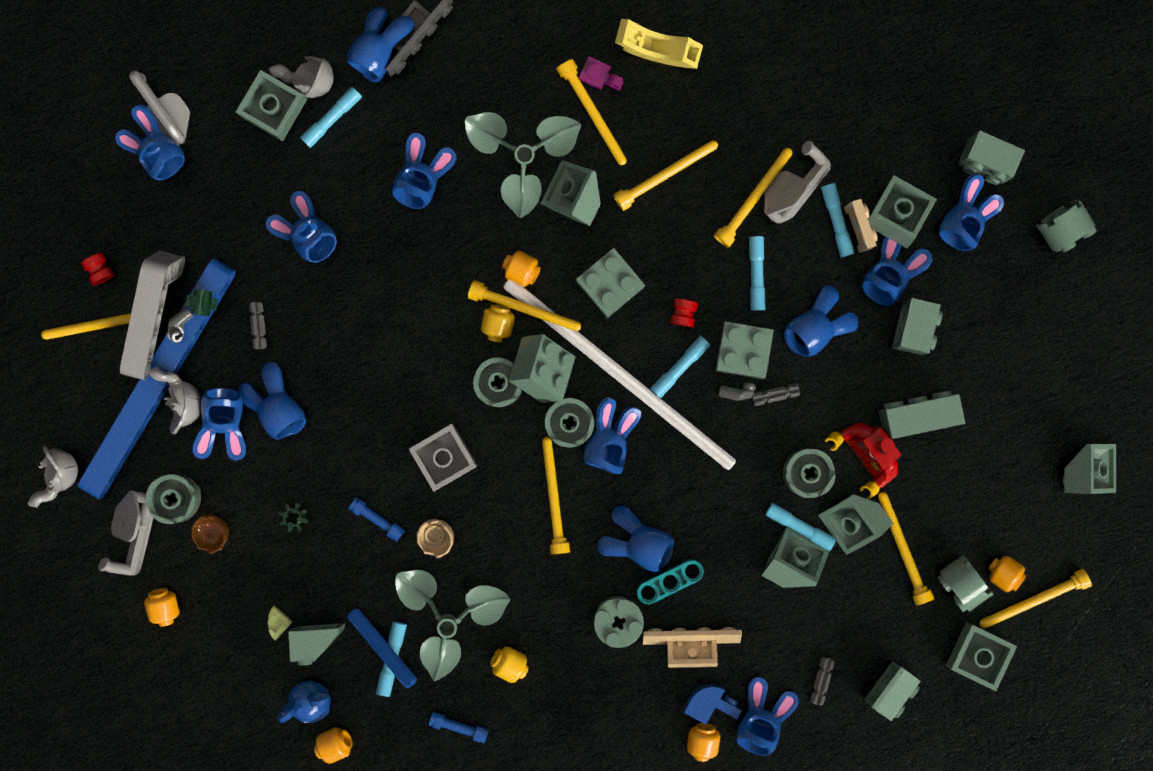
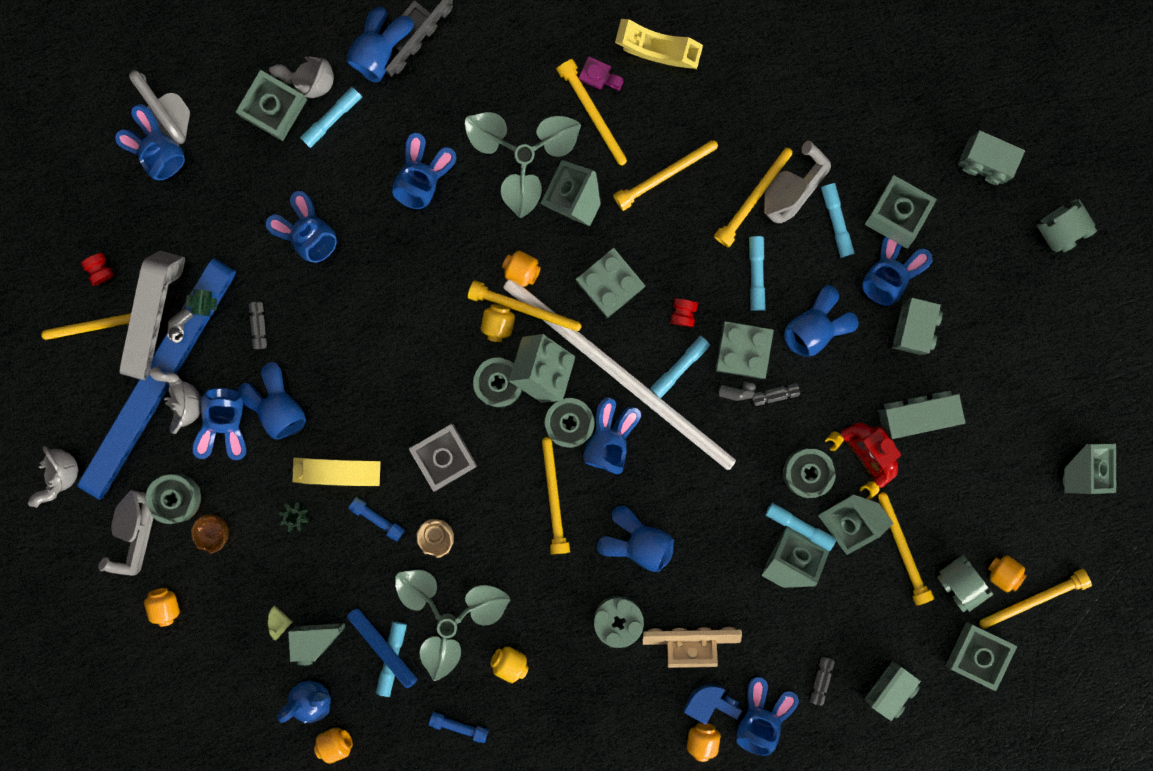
teal beam [636,559,704,604] -> none
tan plate [844,199,877,253] -> none
blue piece [939,173,1004,251] -> none
none -> light yellow arch [293,458,380,486]

